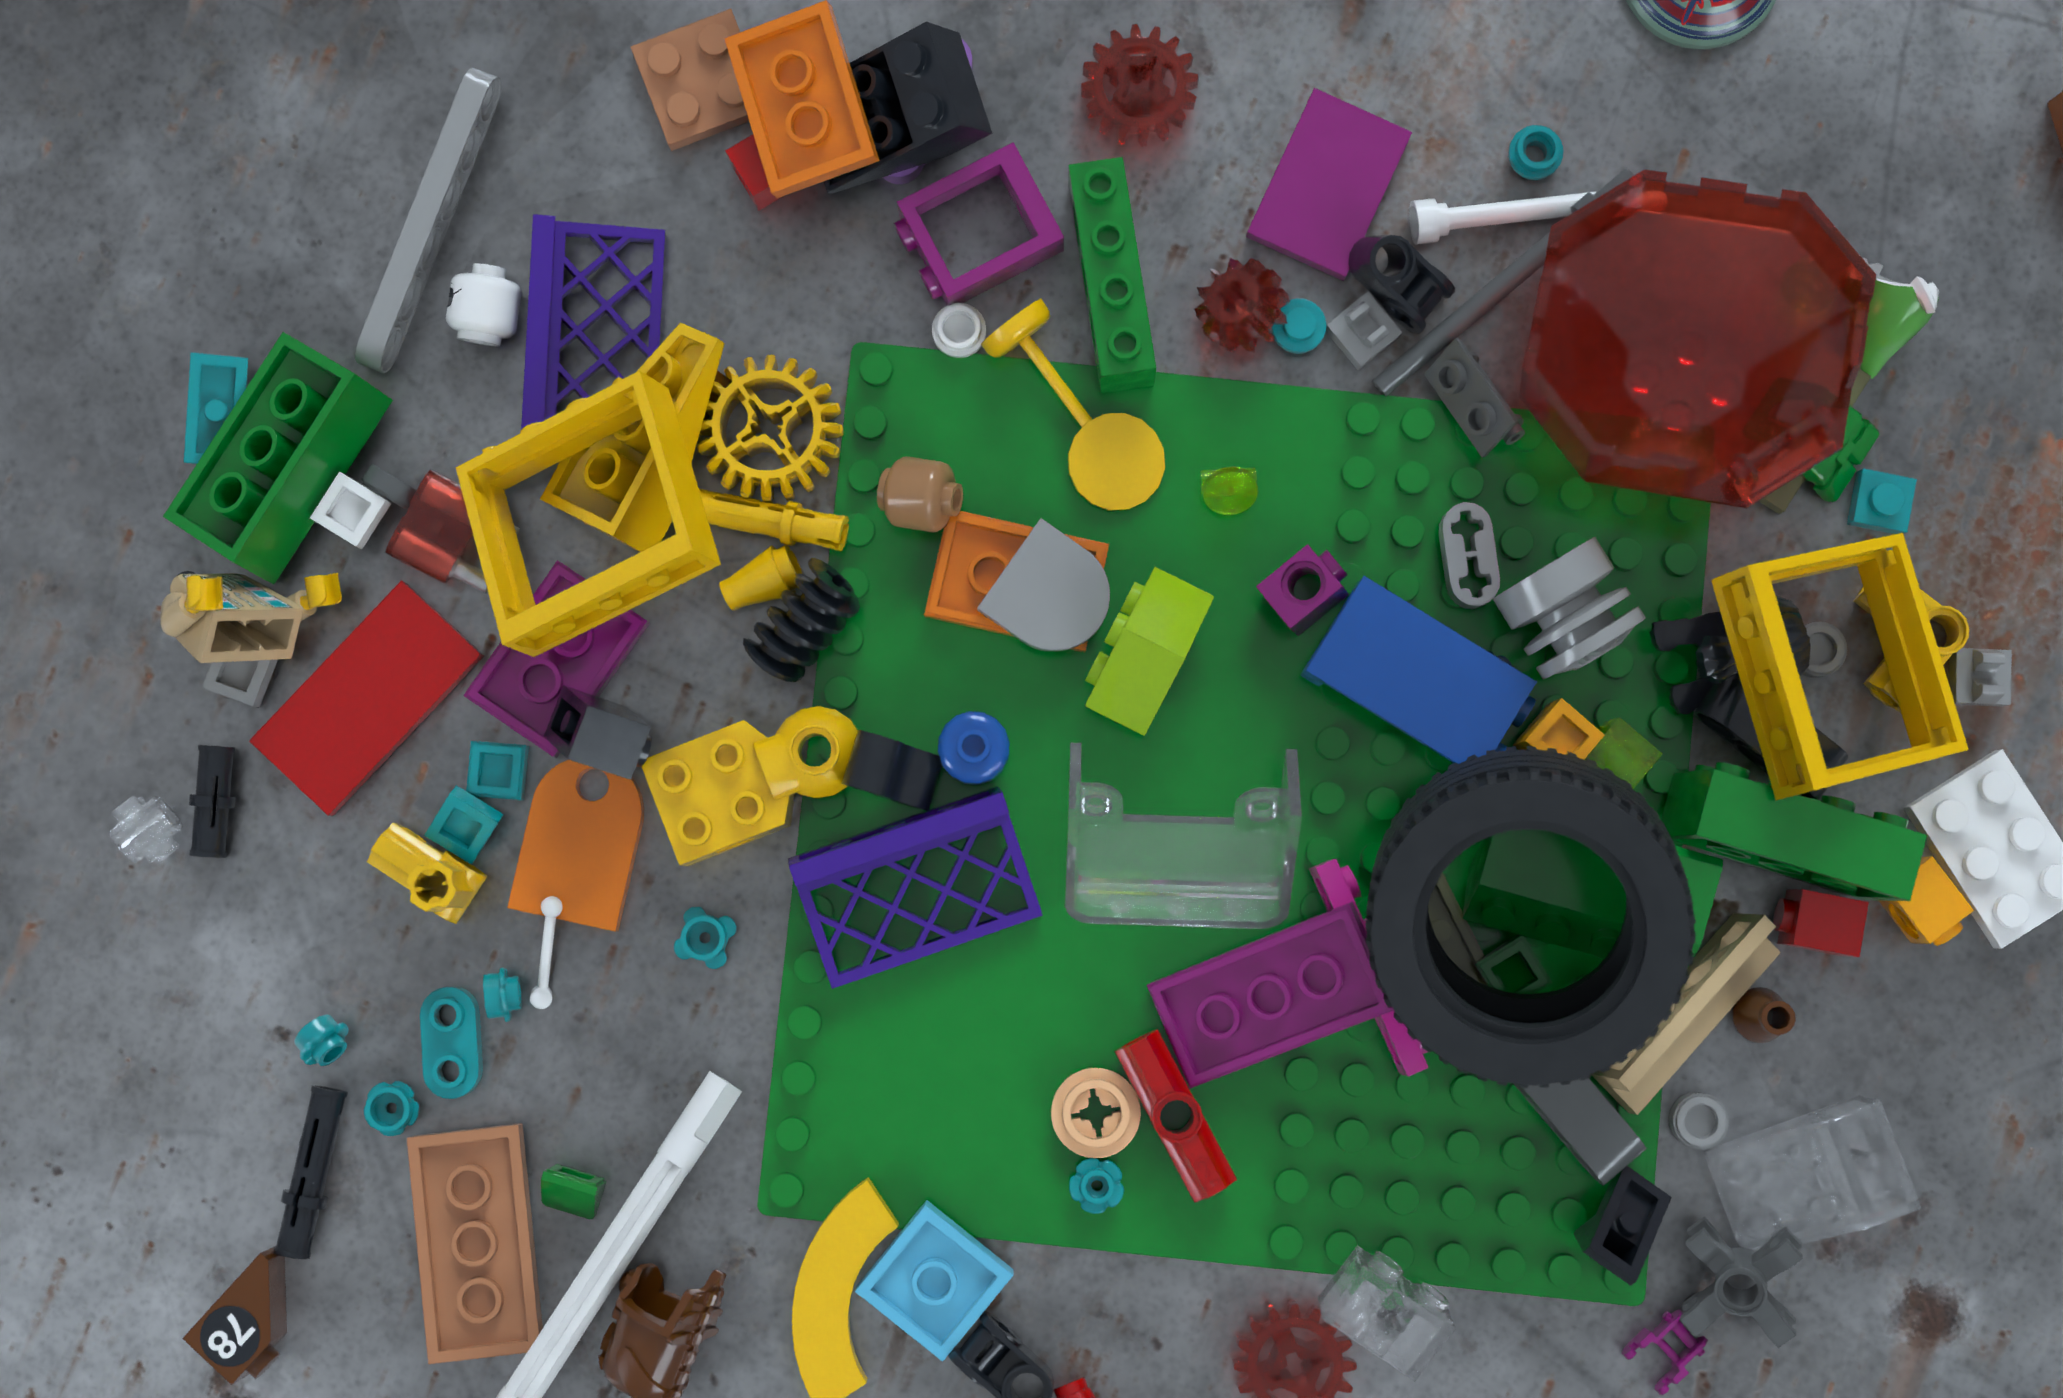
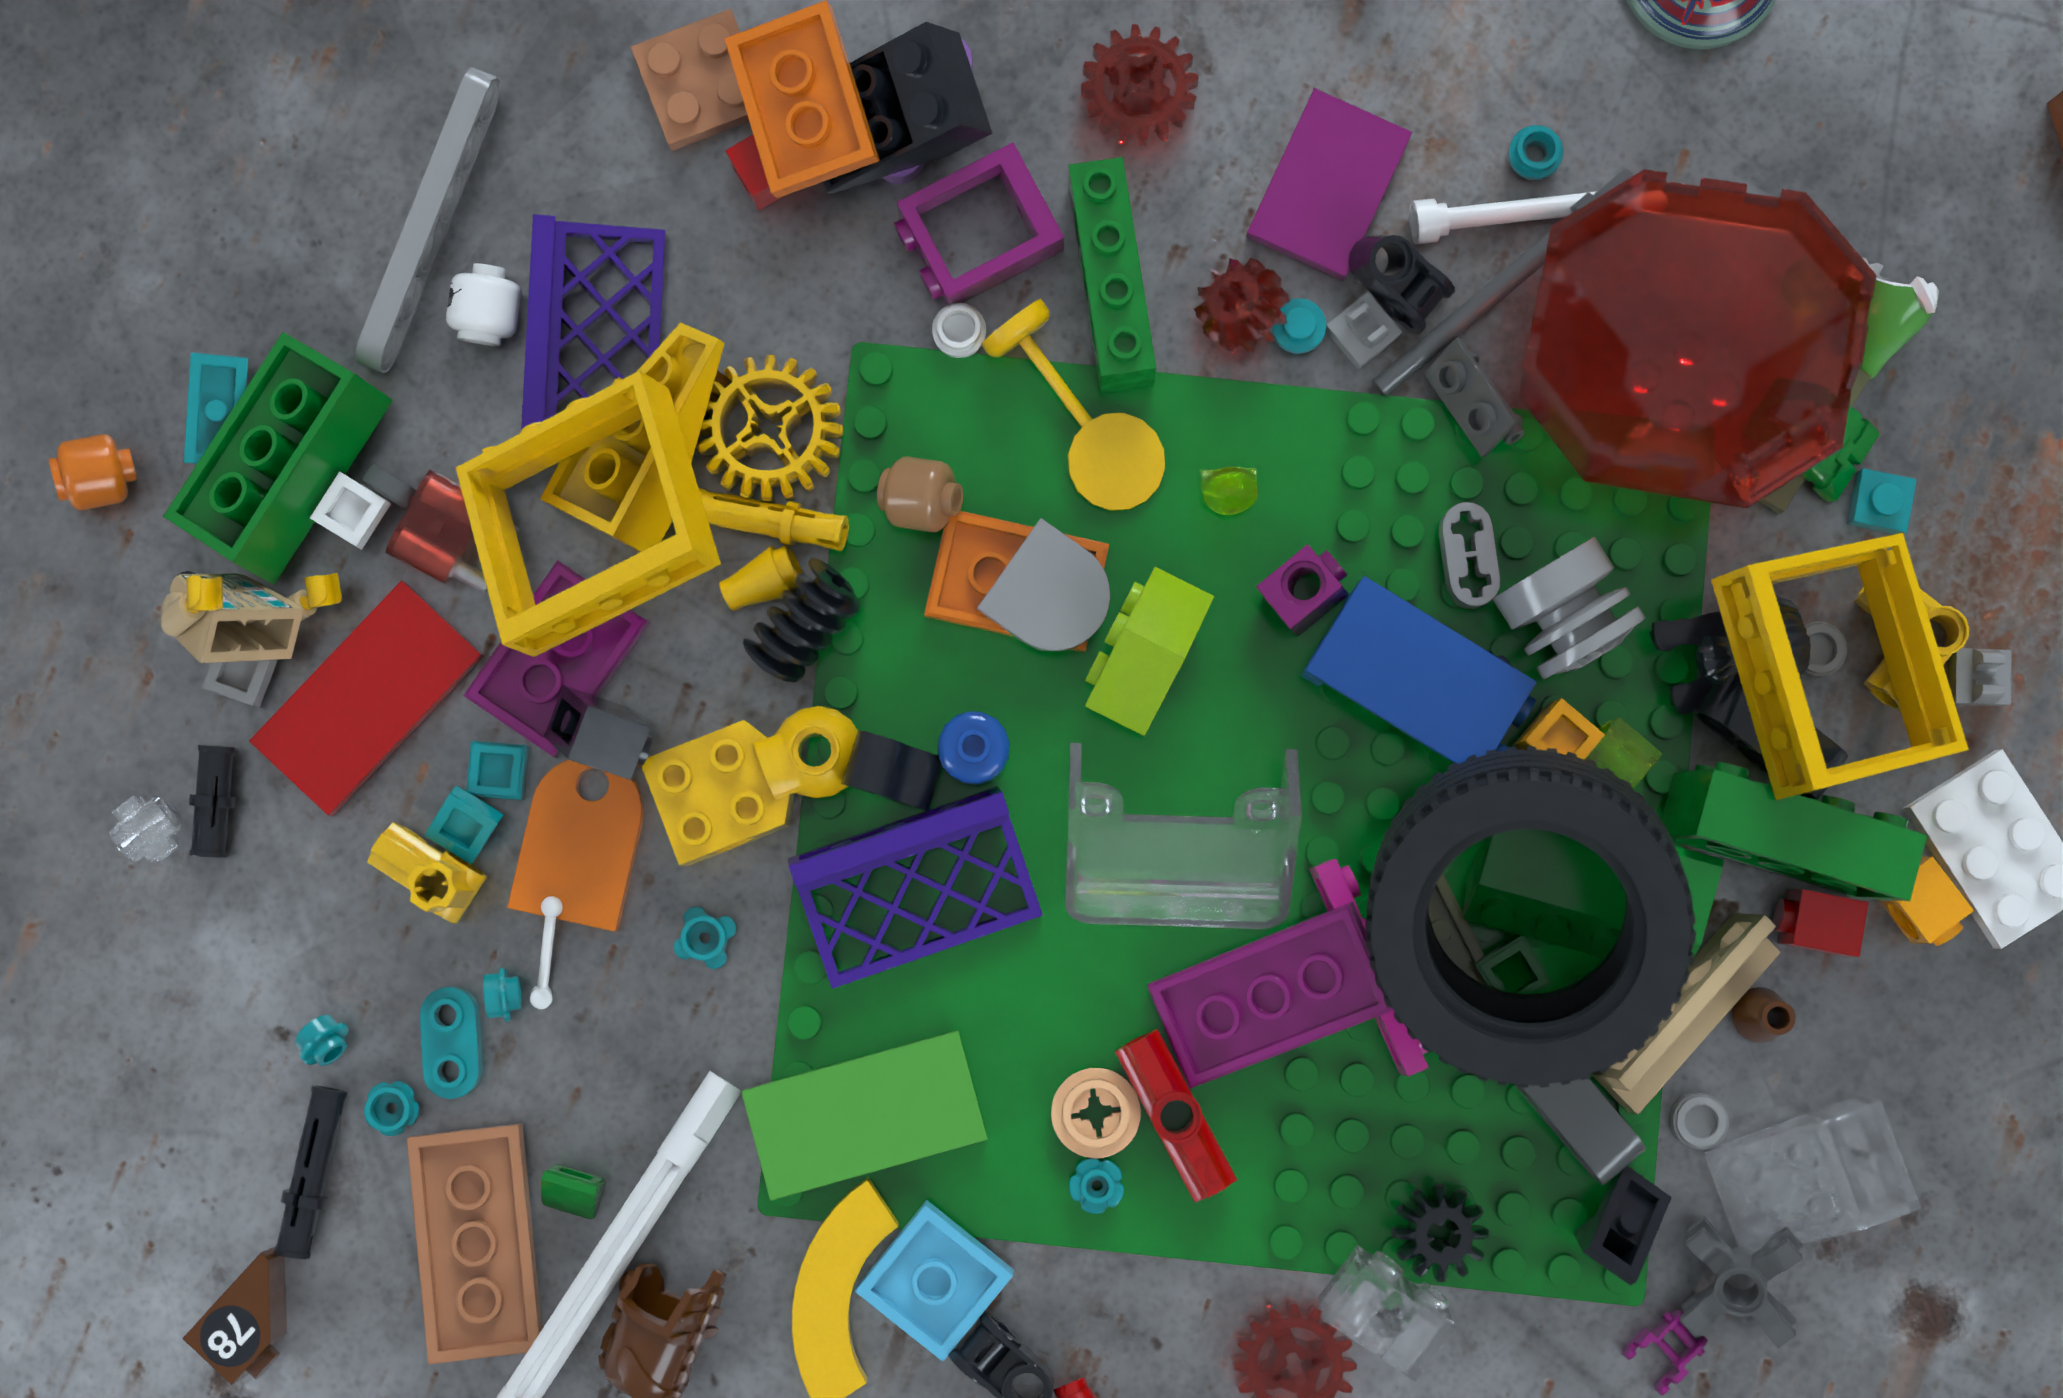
none -> orange head [49,434,137,511]
none -> bright green tile [741,1030,988,1201]
none -> black gear [1390,1183,1489,1282]

